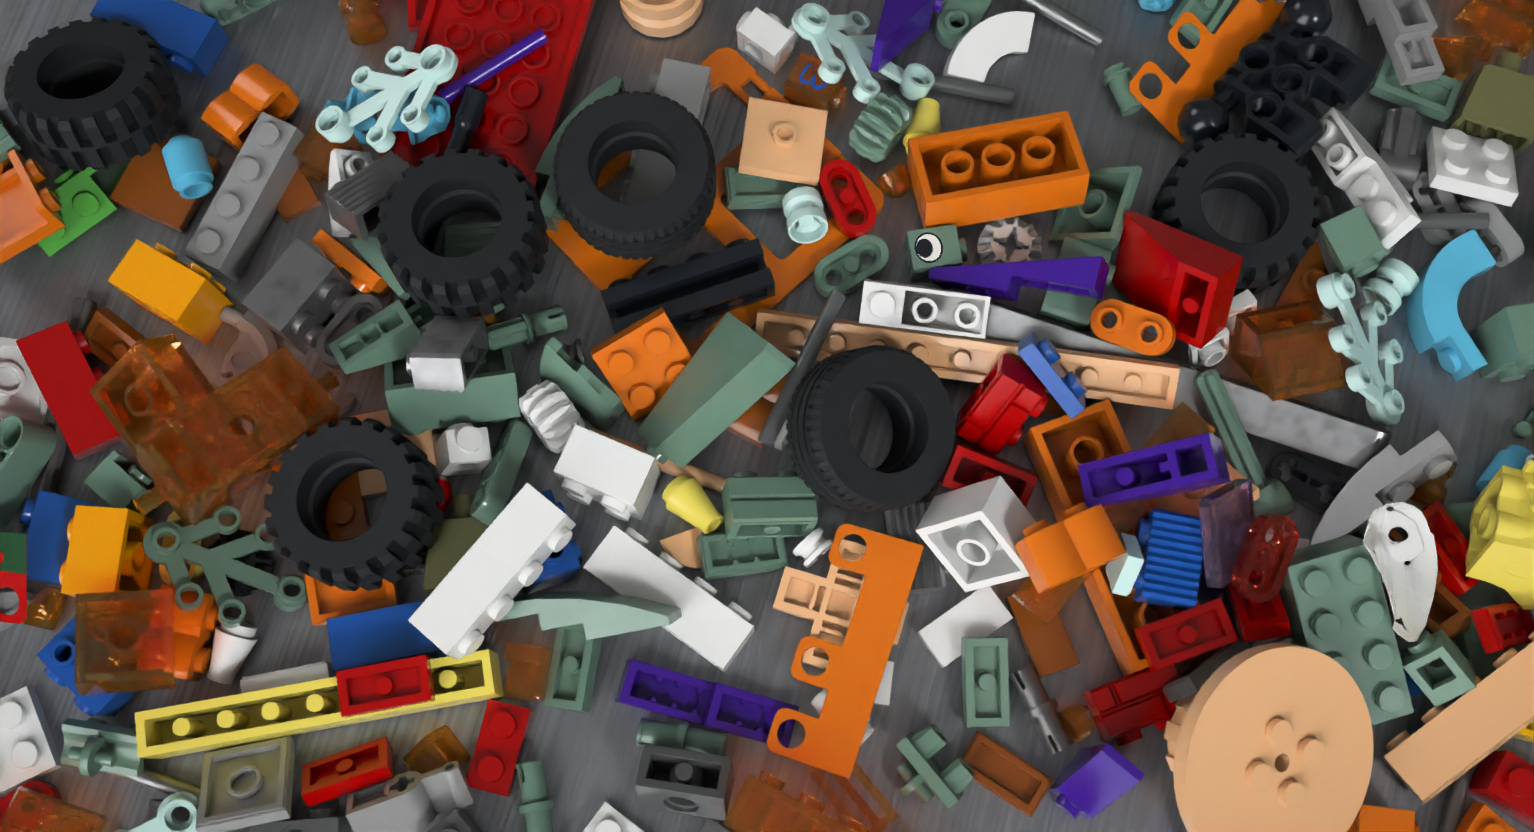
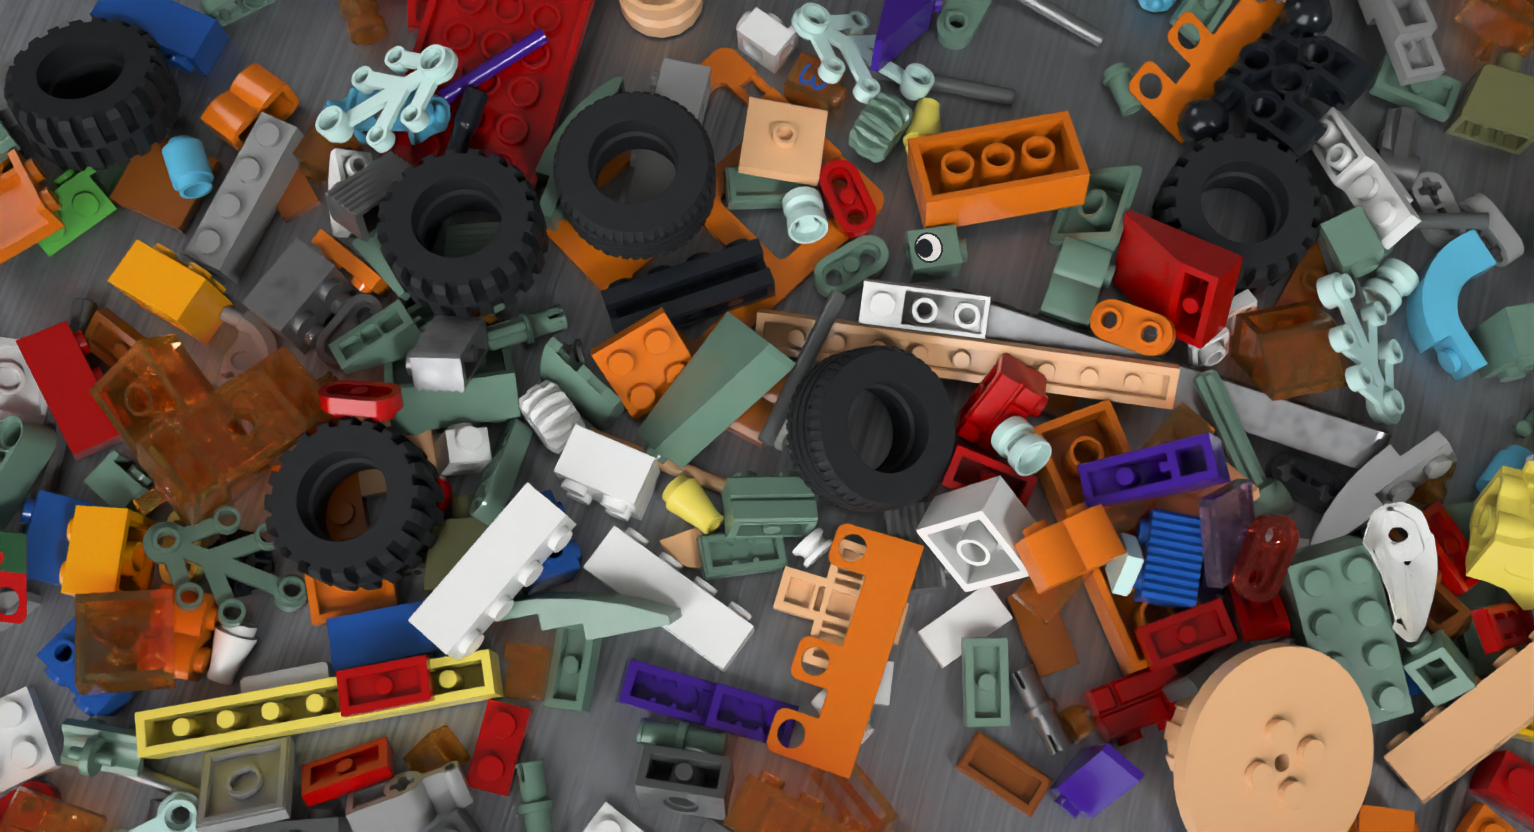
clear orange tile [23,586,68,631] -> none
clear orange hinge [876,163,912,199] -> none
sand green hips [896,724,975,809] -> none
dark purple slope [928,256,1110,302] -> none
white tile [943,11,1035,83] -> none
white gear [977,216,1042,264] -> none
plate [1018,332,1087,419] -> none
white plate [1426,126,1519,207] -> none
clear orange slope [1432,36,1477,82] -> none
none -> red plate [318,380,404,421]
none -> light aqua wheel [991,416,1052,476]

